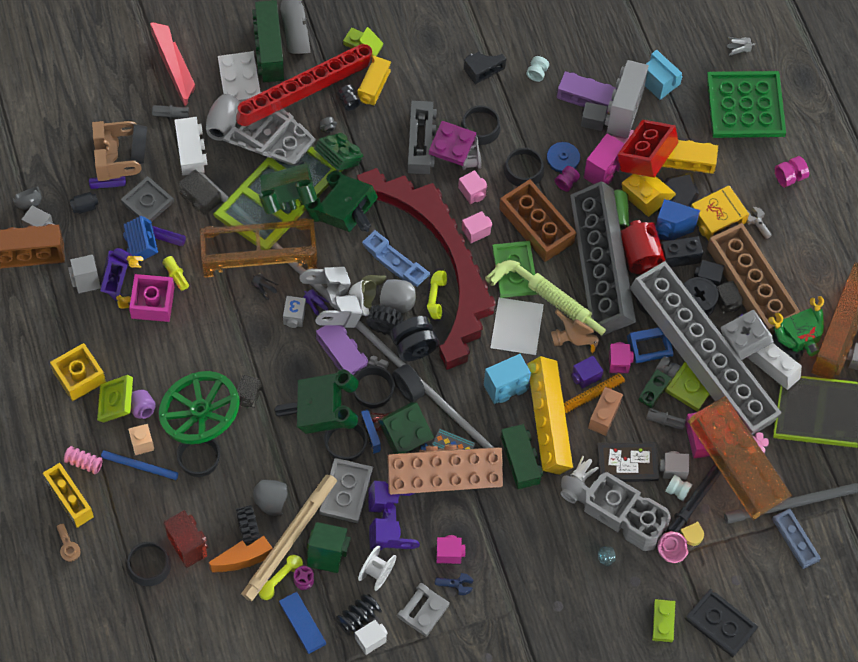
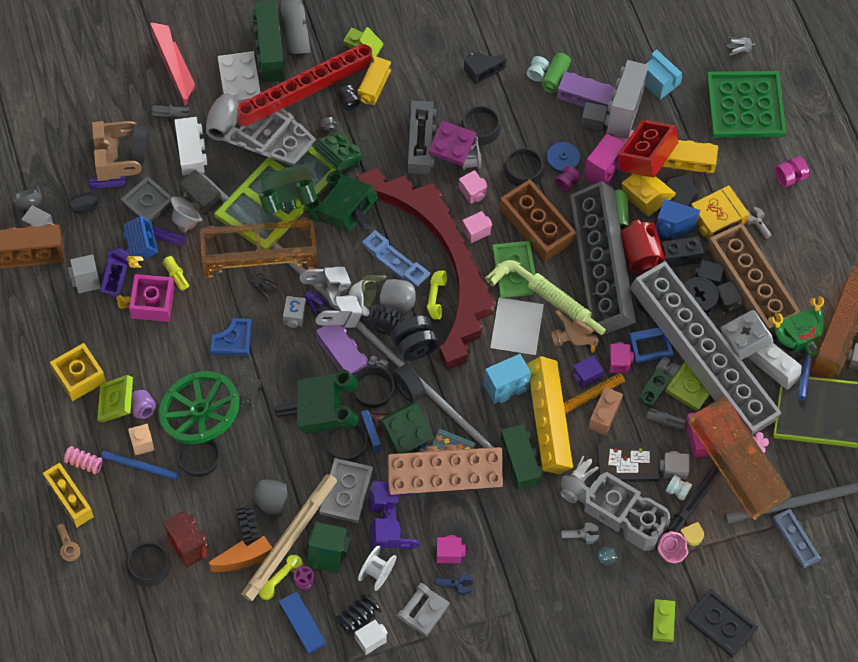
none -> light grey piece [171,197,203,233]
none -> blue tile [210,318,252,356]
none -> bright green brick [541,53,571,93]
none -> light grey bar [561,523,599,544]
none -> blue piece [798,350,812,401]

